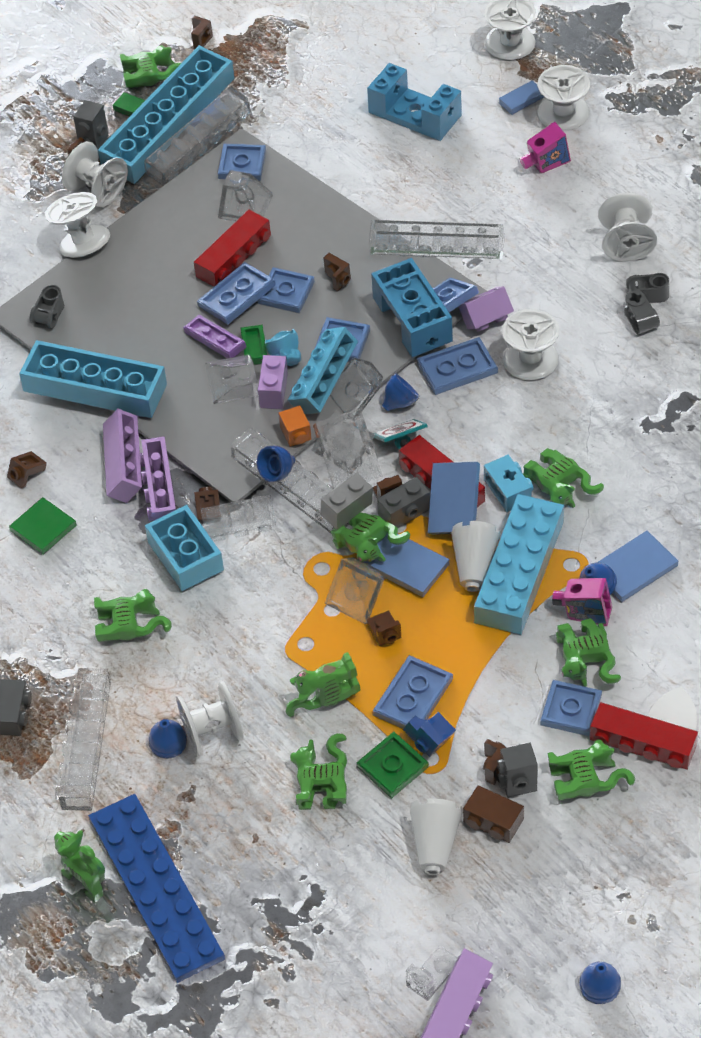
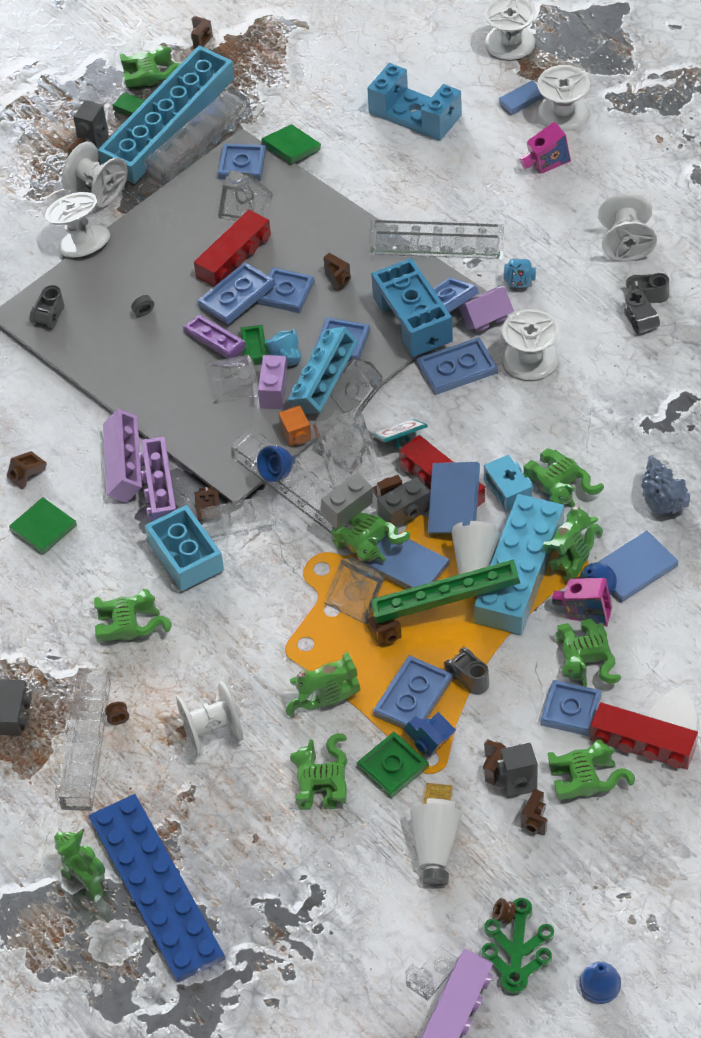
medium azure brick [19,340,167,418] -> none
blue helmet [149,719,187,759] -> none
blue helmet [382,373,420,412] -> none
reddish brown brick [463,785,524,843] -> none
none -> reddish brown bush [105,701,129,725]
none -> dark grey tile [131,295,154,316]
none -> green tile [261,124,321,164]
none -> green plate [371,559,520,624]
none -> dark grey tile [422,868,449,886]
none -> clear yellow tile [424,783,453,804]
none -> dark grey piece [444,647,490,694]
none -> green plant [482,898,554,994]
none -> reddish brown bush [492,898,516,925]
none -> dark azure head [504,258,536,288]
none -> reddish brown bracket [521,788,548,835]
none -> bright green animal [543,506,603,581]
none -> sand blue piece [641,455,690,515]

